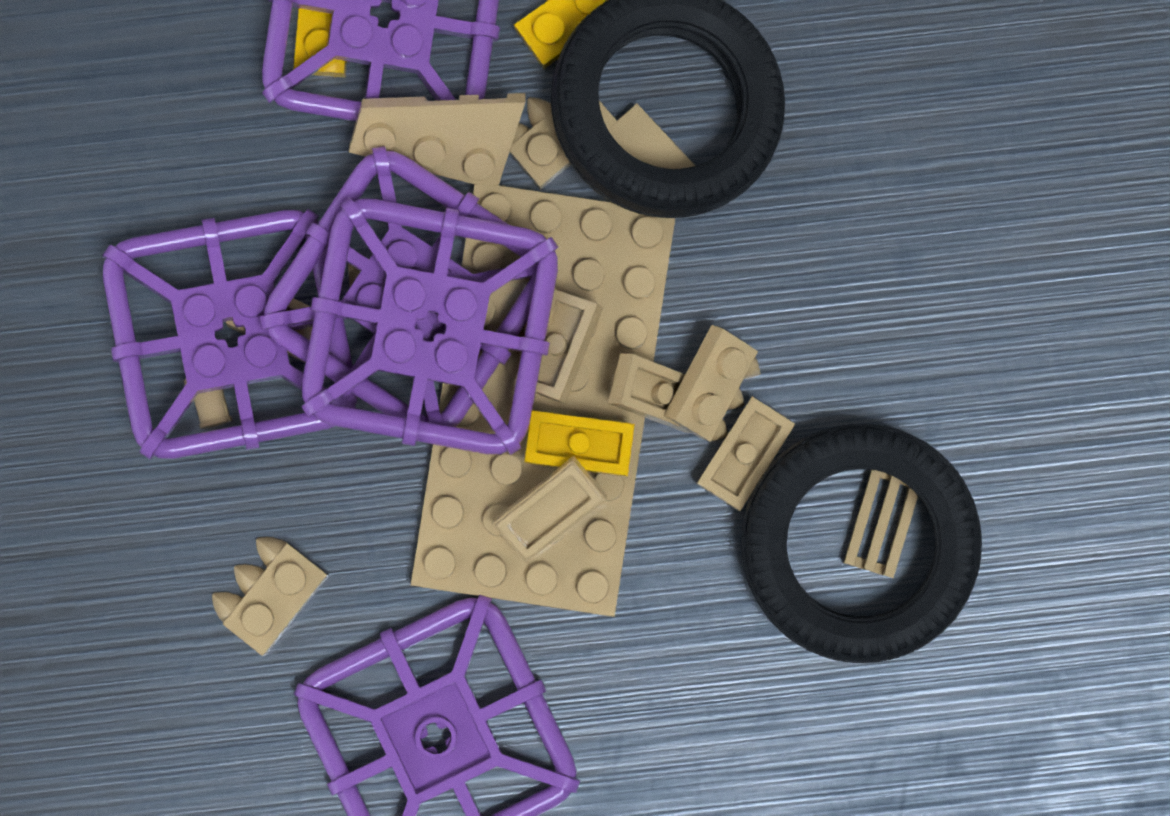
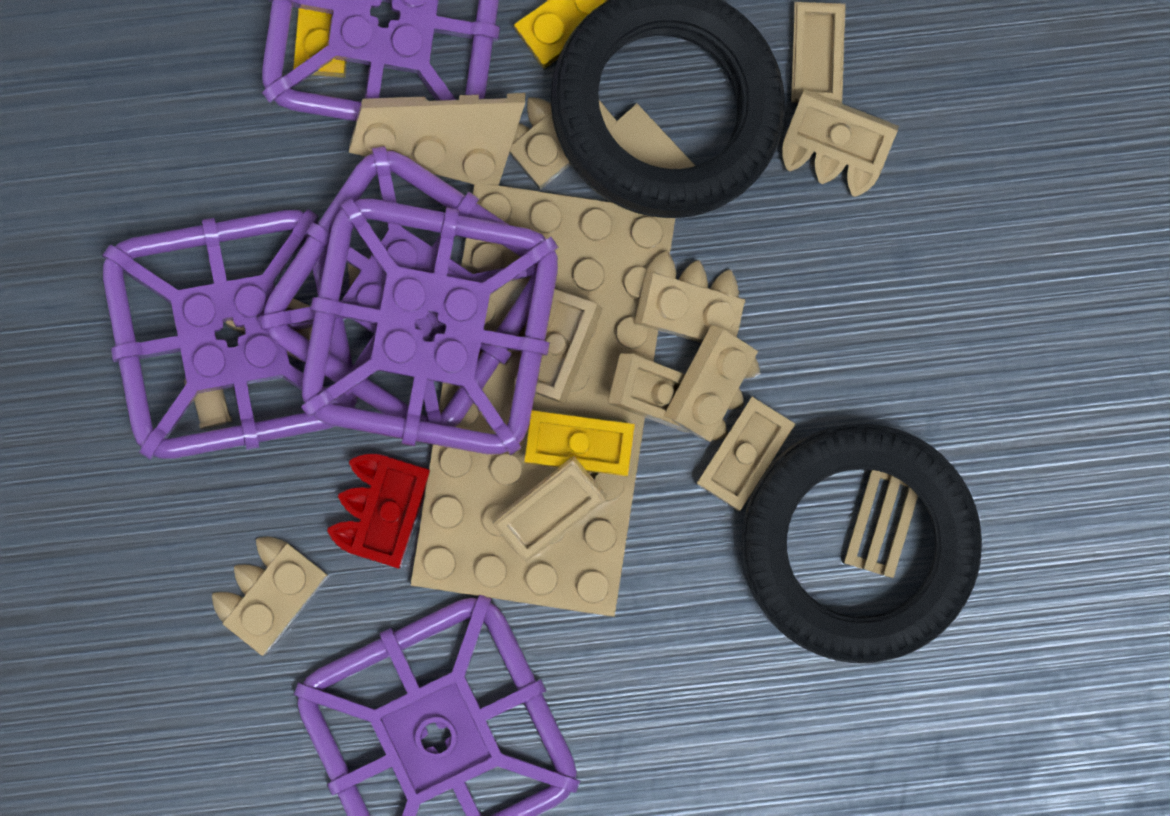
none -> red plate [327,454,431,569]
none -> tan plate [634,251,745,343]
none -> tan plate [782,89,899,197]
none -> tan tile [791,2,845,104]

